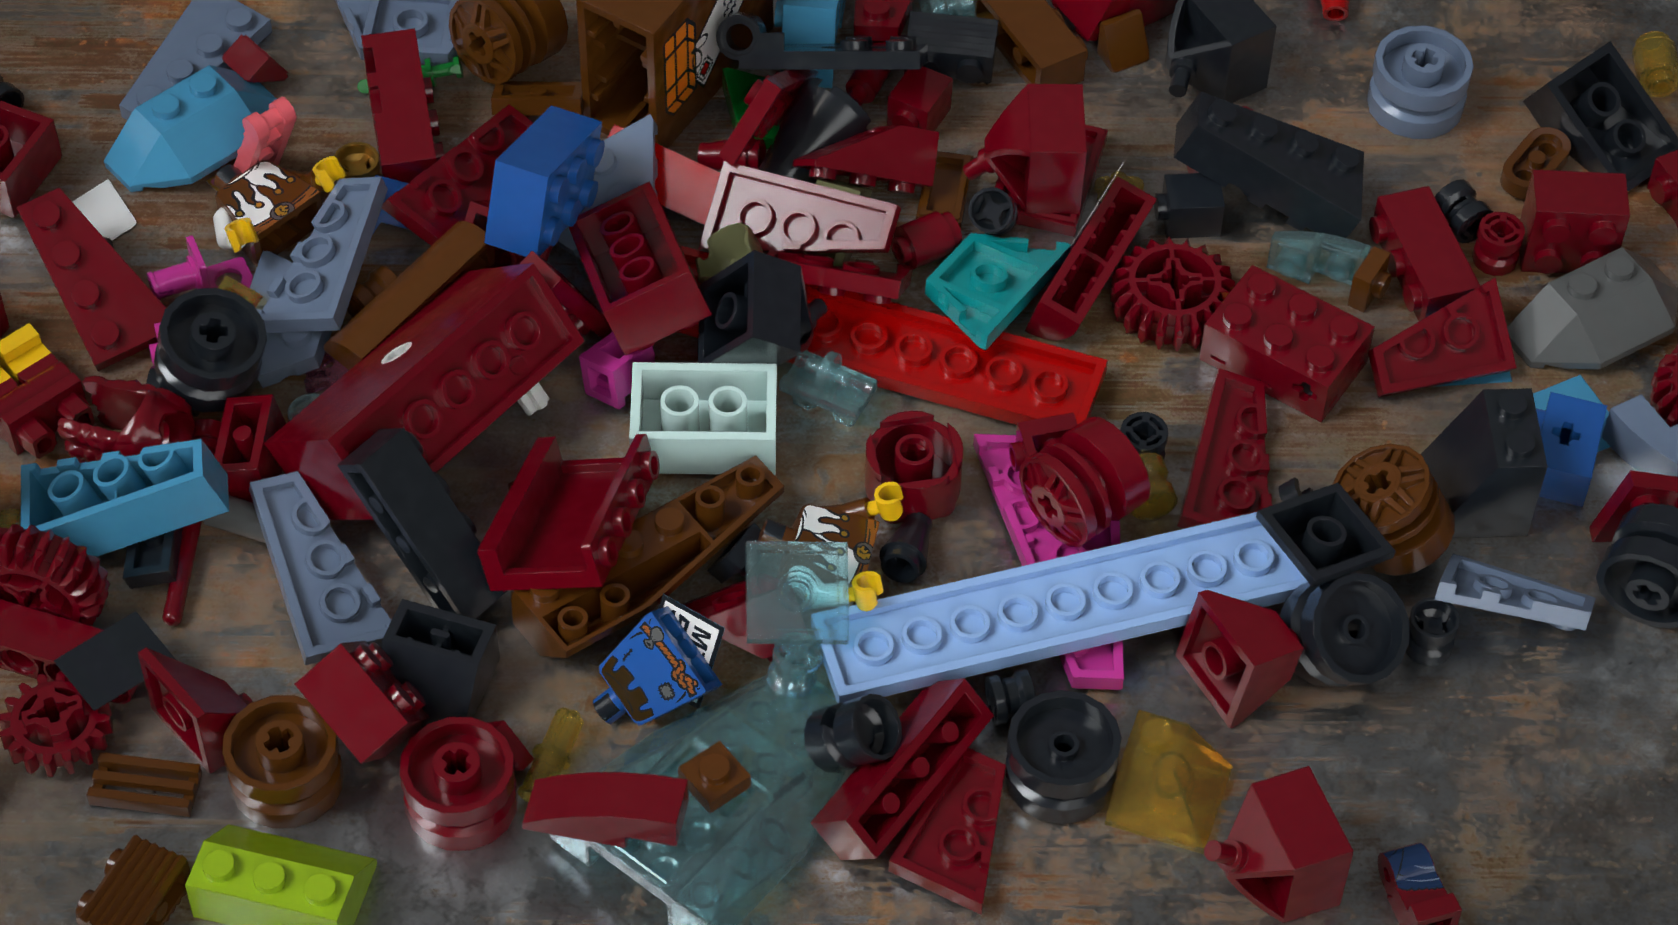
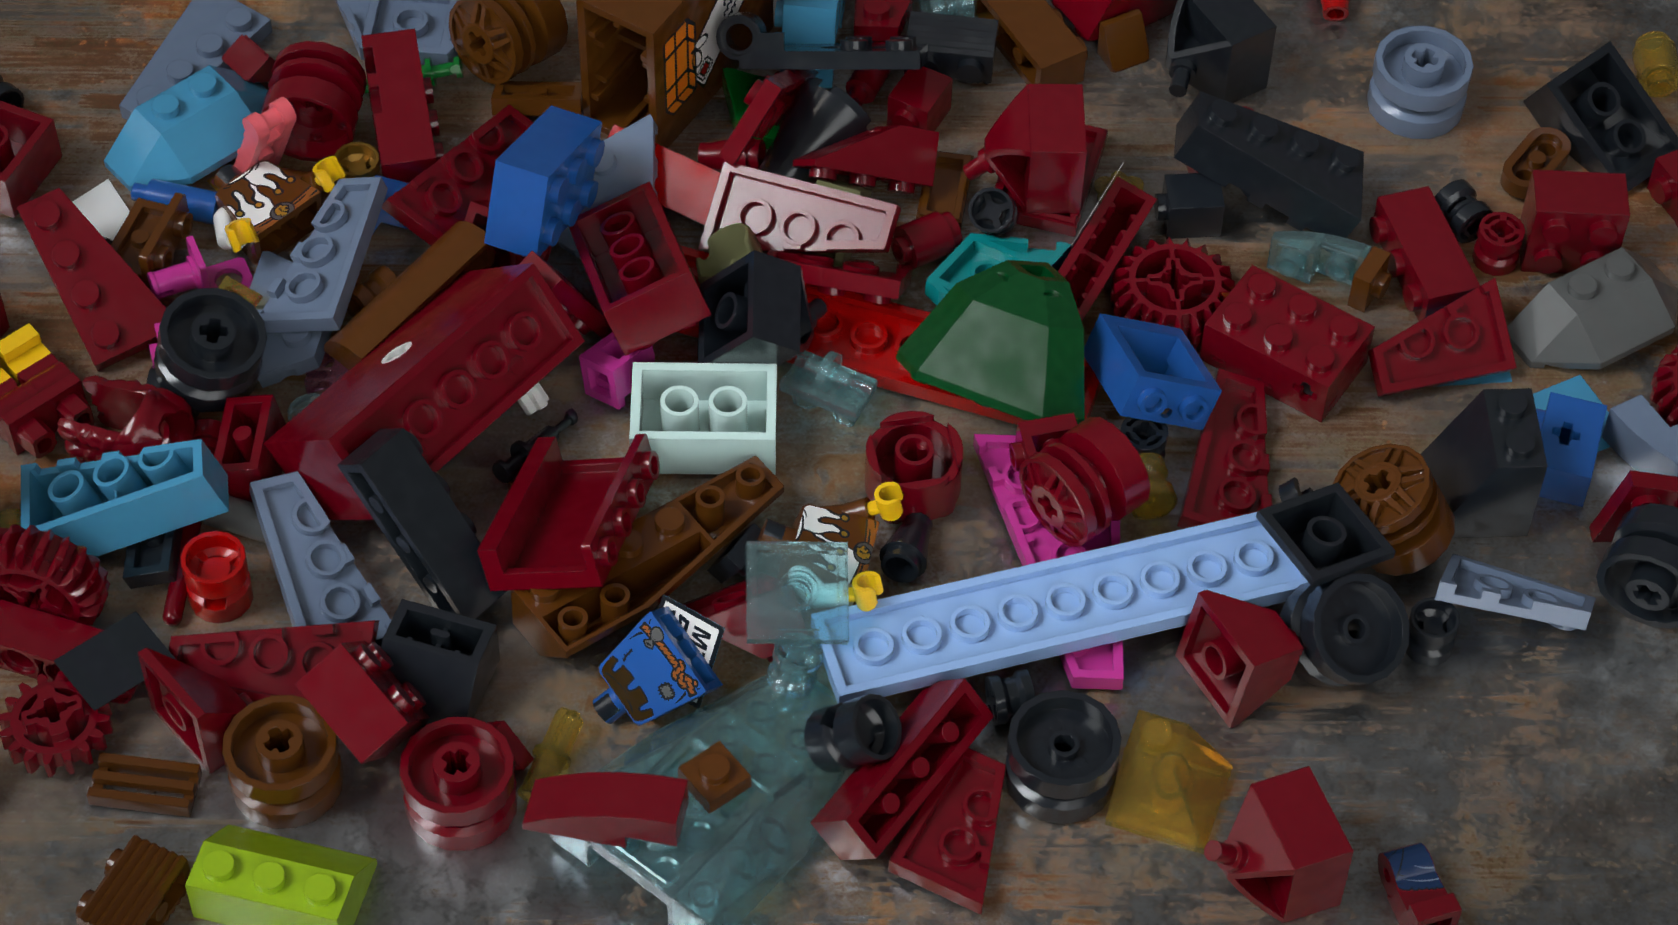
none -> reddish brown bracket [111,192,193,289]
none -> blue cylinder [131,179,218,225]
none -> dark red wing [169,620,380,702]
none -> red wheel [180,531,254,624]
none -> dark red wheel [261,41,367,162]
none -> black piece [492,408,578,484]
none -> dark green brick [896,260,1085,424]
none -> blue window [1084,313,1222,430]

